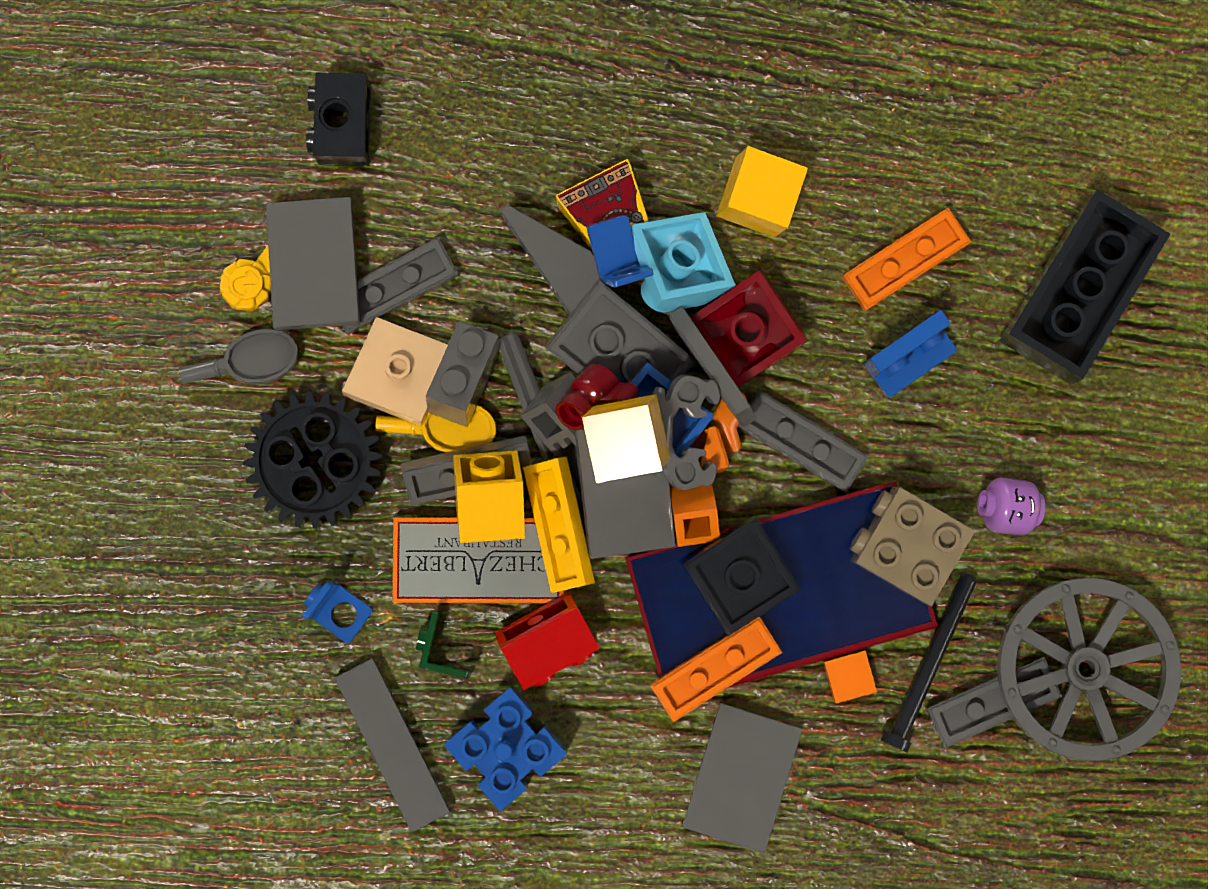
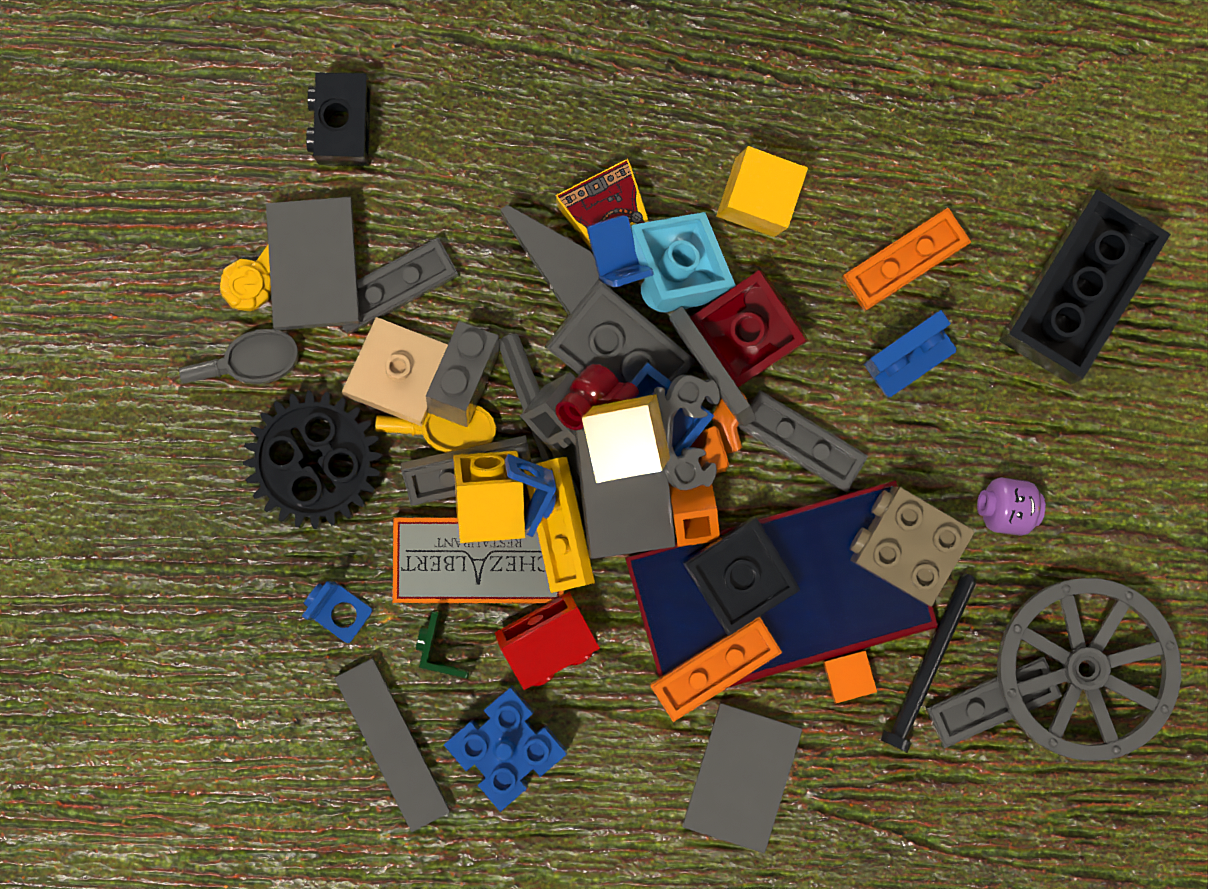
none -> blue bracket [505,454,557,537]

